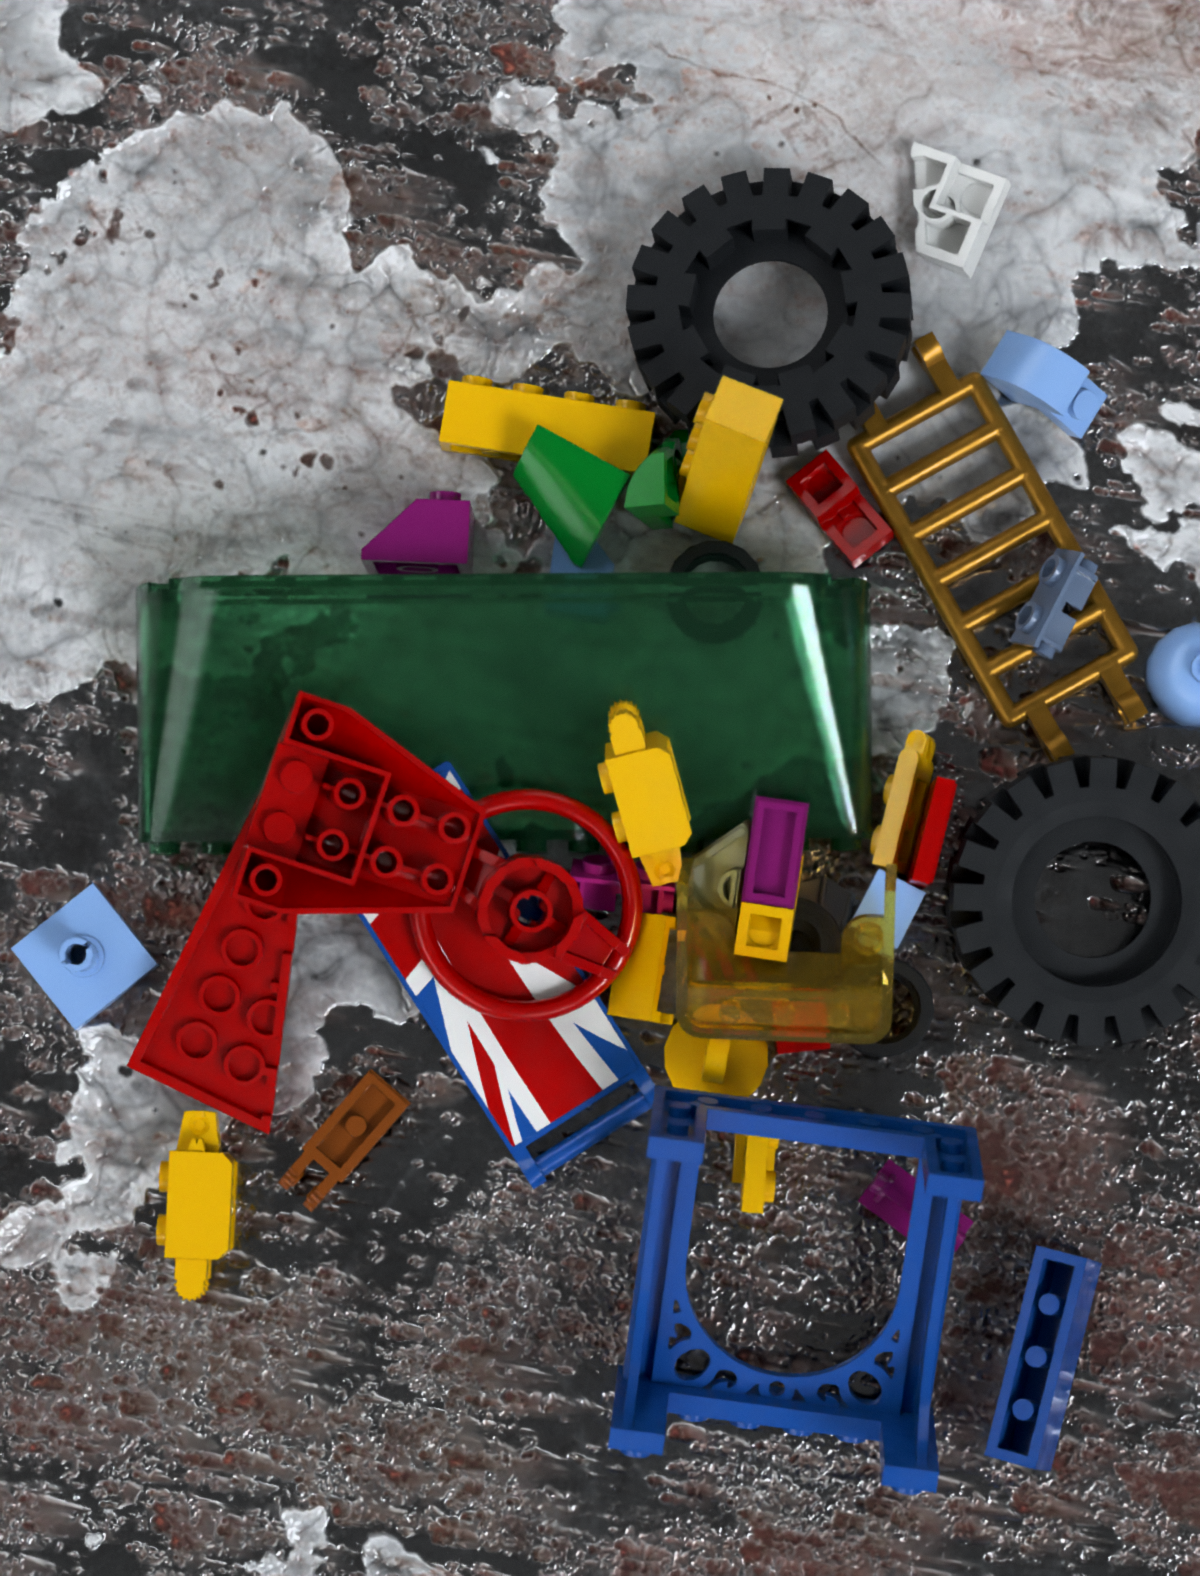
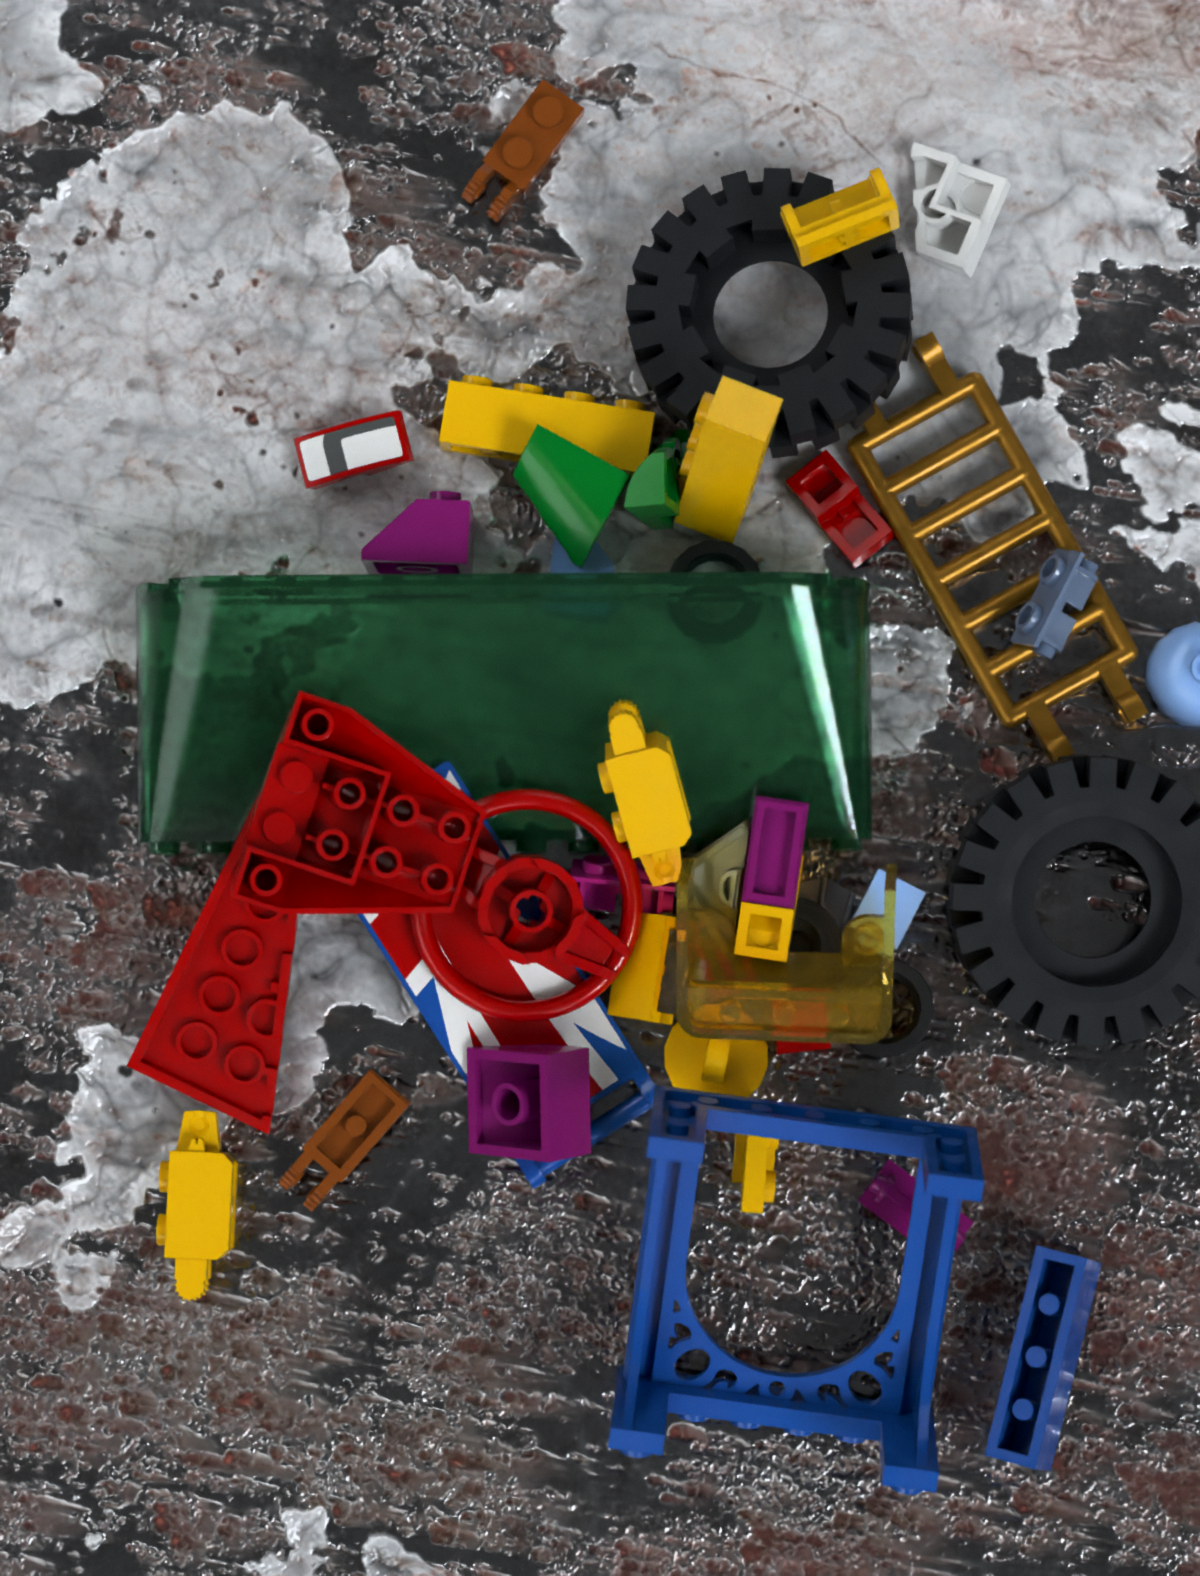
light blue tile [11,883,160,1030] -> none
yellow hinge [870,730,936,876] -> none
red tile [905,776,957,890] -> none
light blue brick [980,330,1108,439] -> none
none -> slope [293,410,414,490]
none -> dark orange hinge [461,79,585,222]
none -> magenta slope [467,1044,591,1162]
none -> yellow hinge [780,167,900,267]

